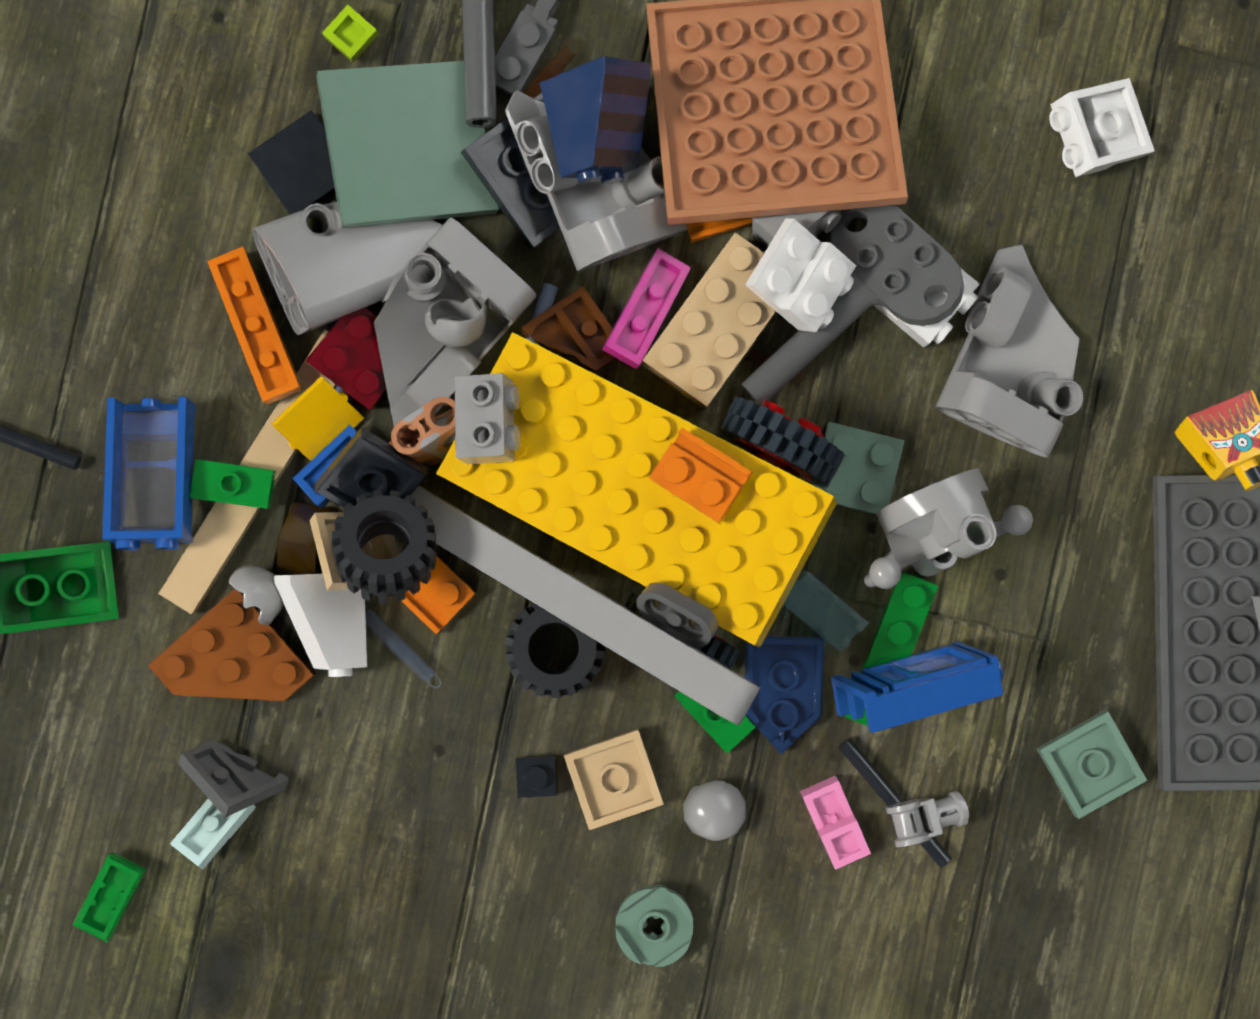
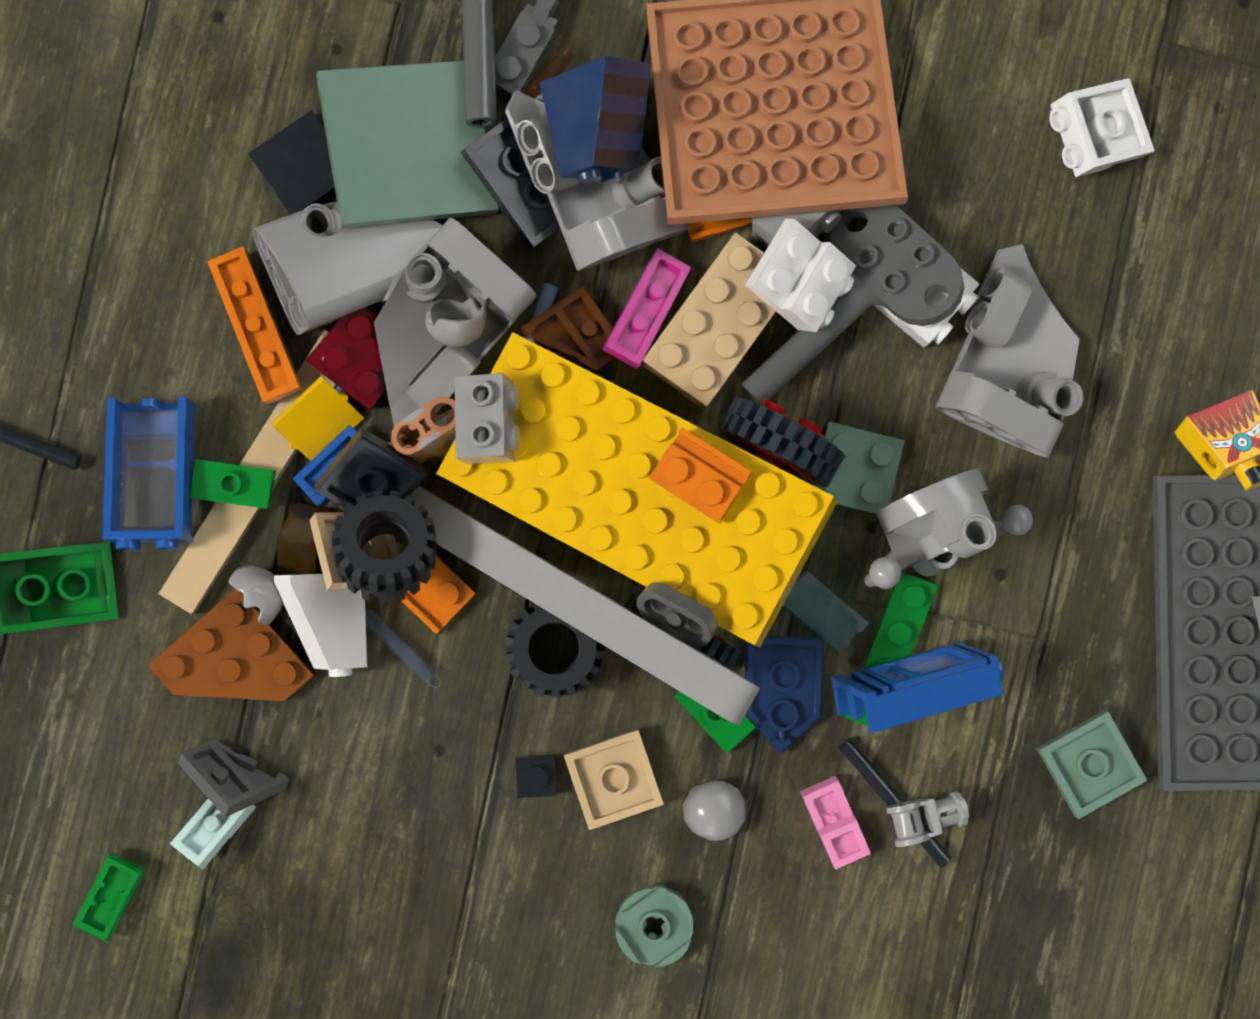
lime plate [322,5,379,63] -> none

